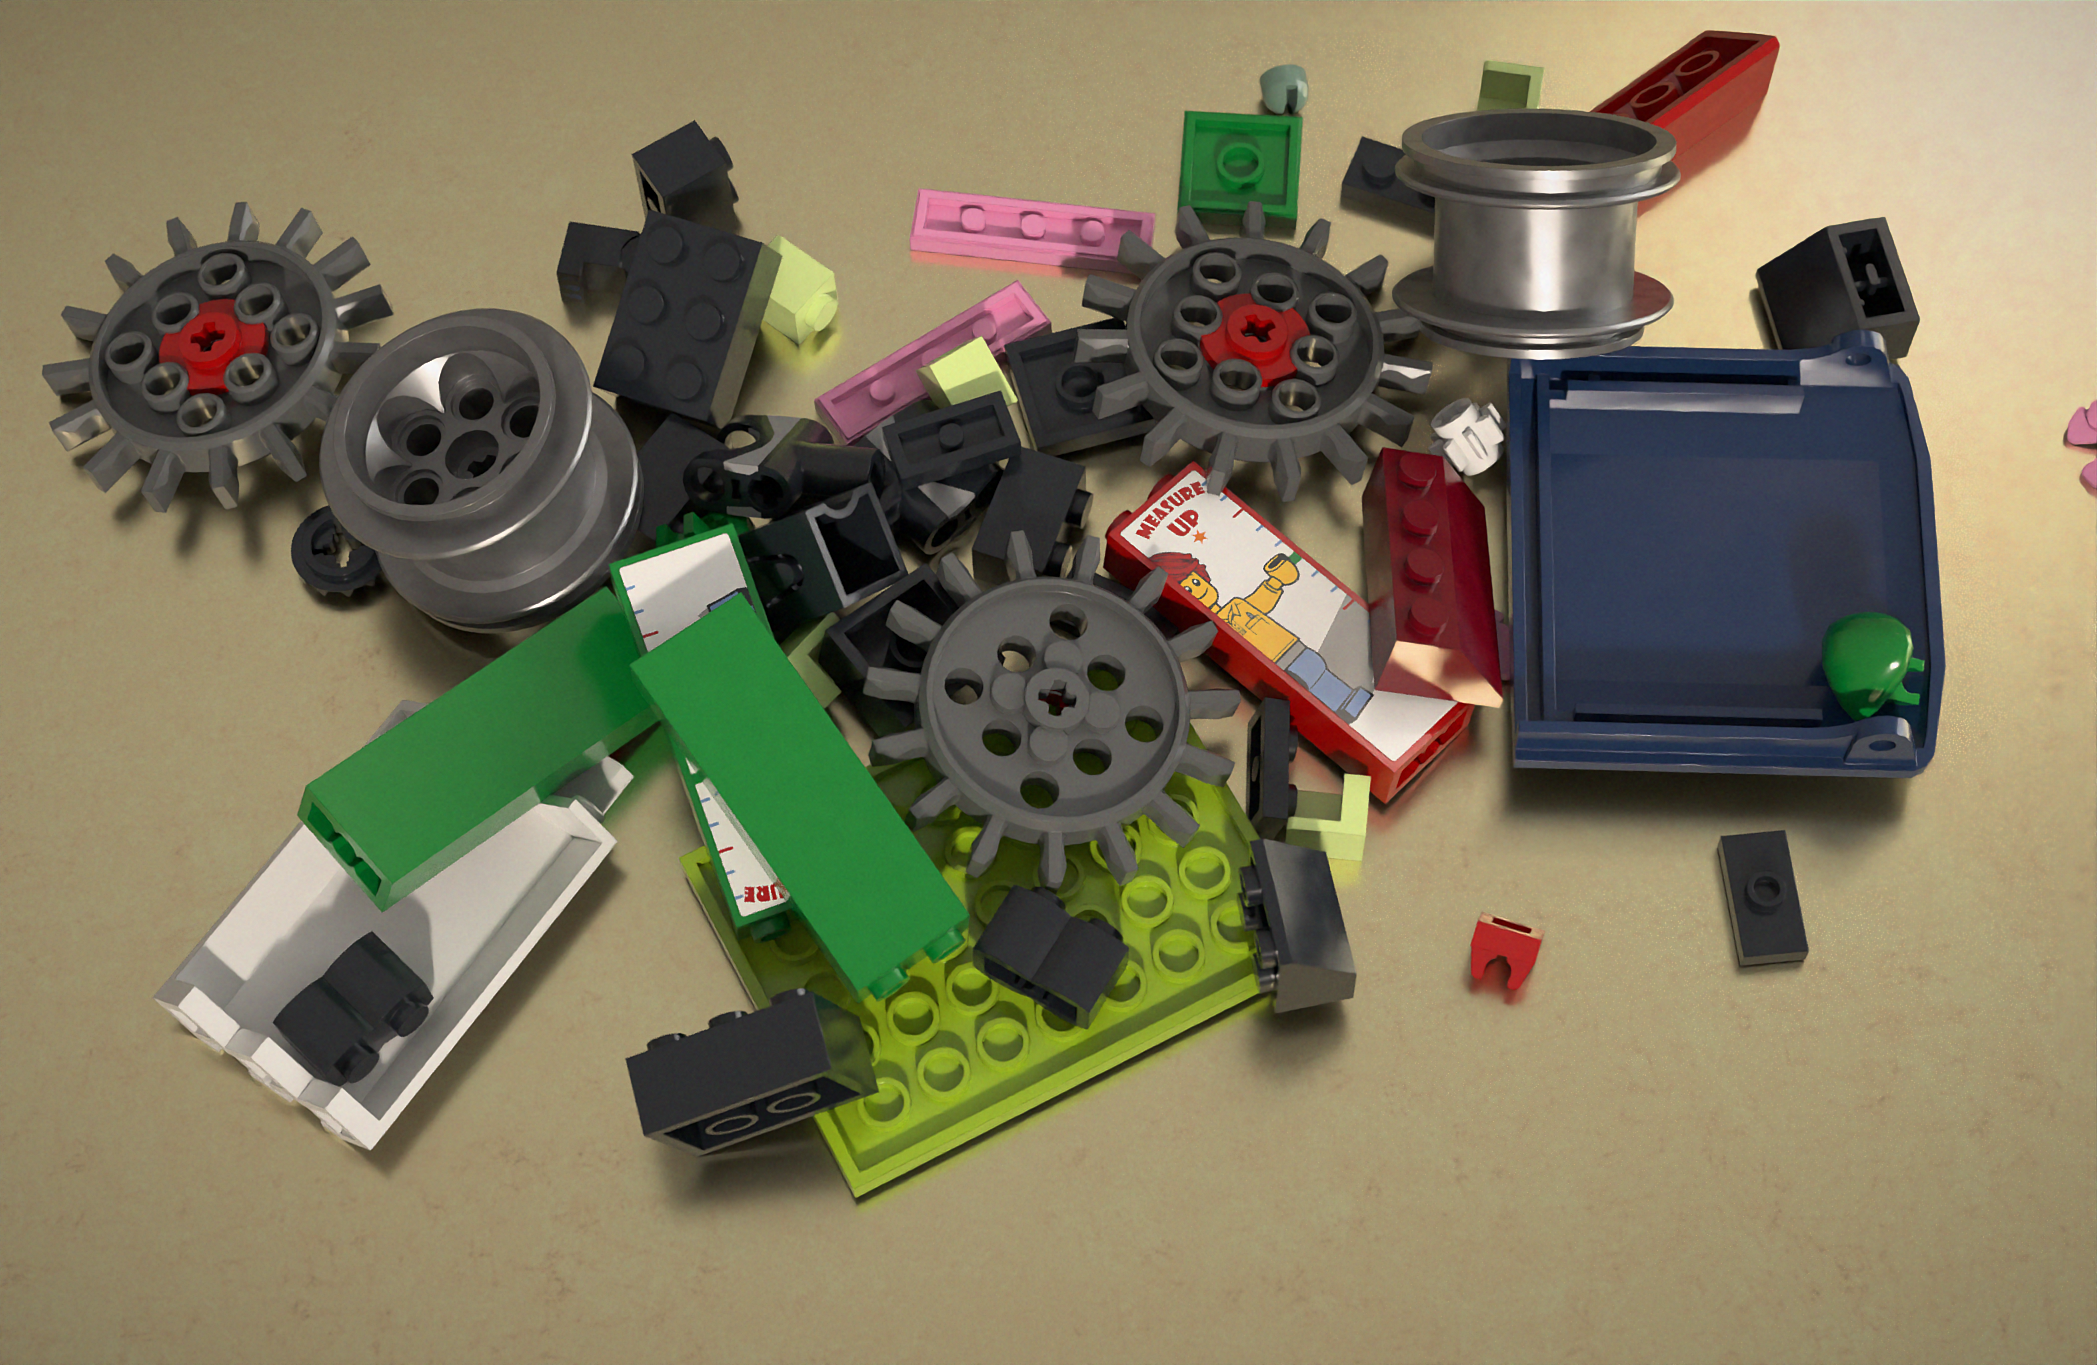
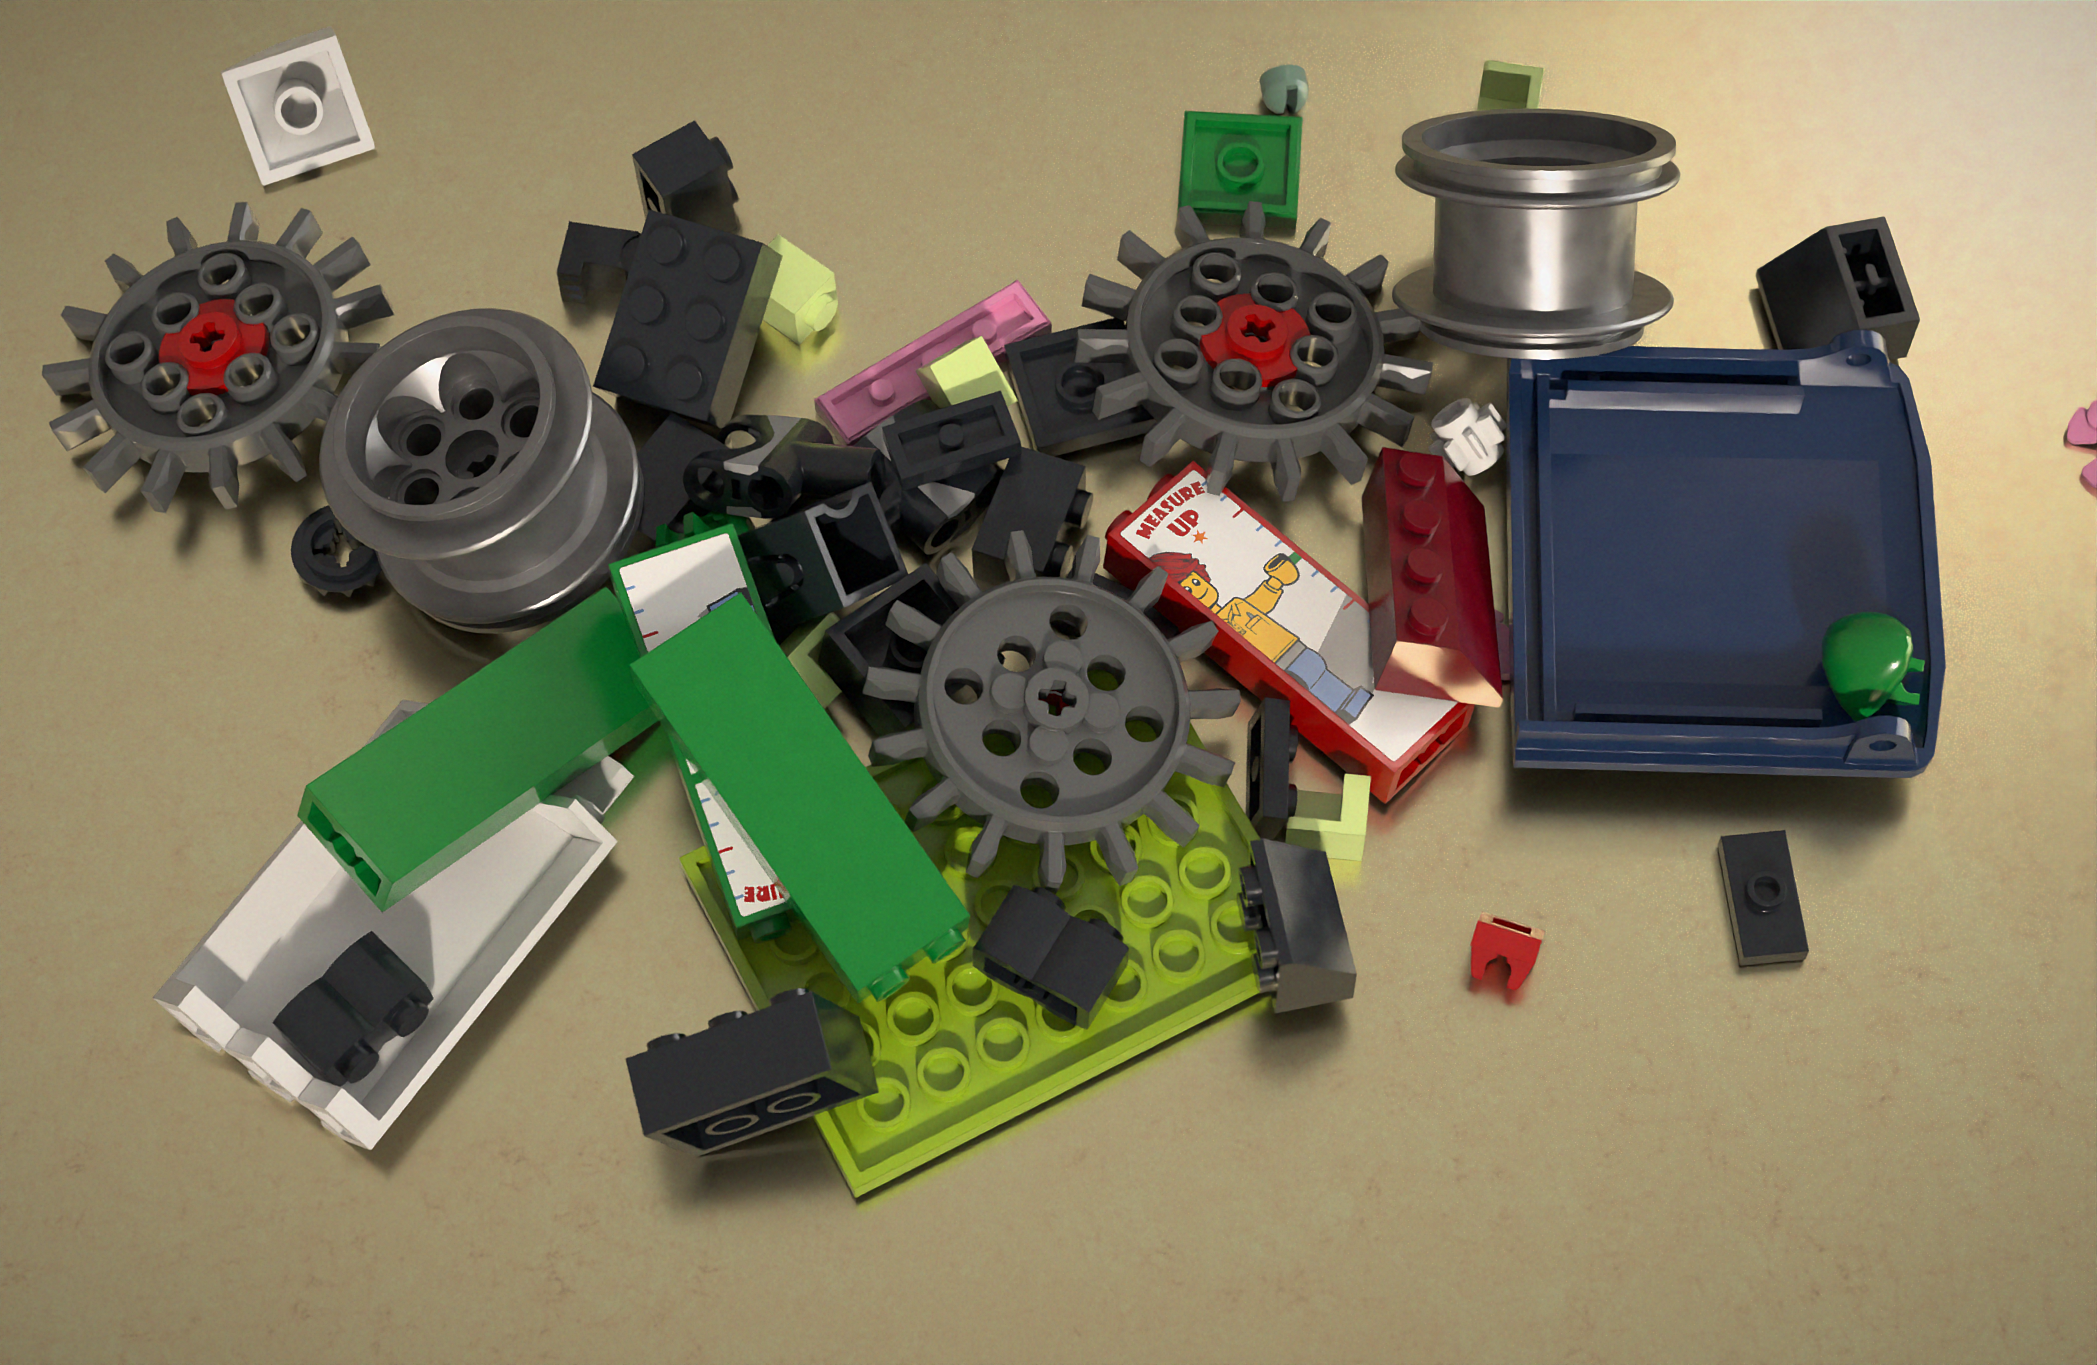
bright pink tile [910,188,1156,274] -> none
black plate [1340,136,1435,227] -> none
red slope [1589,29,1780,161] -> none
none -> white slope [221,26,376,186]

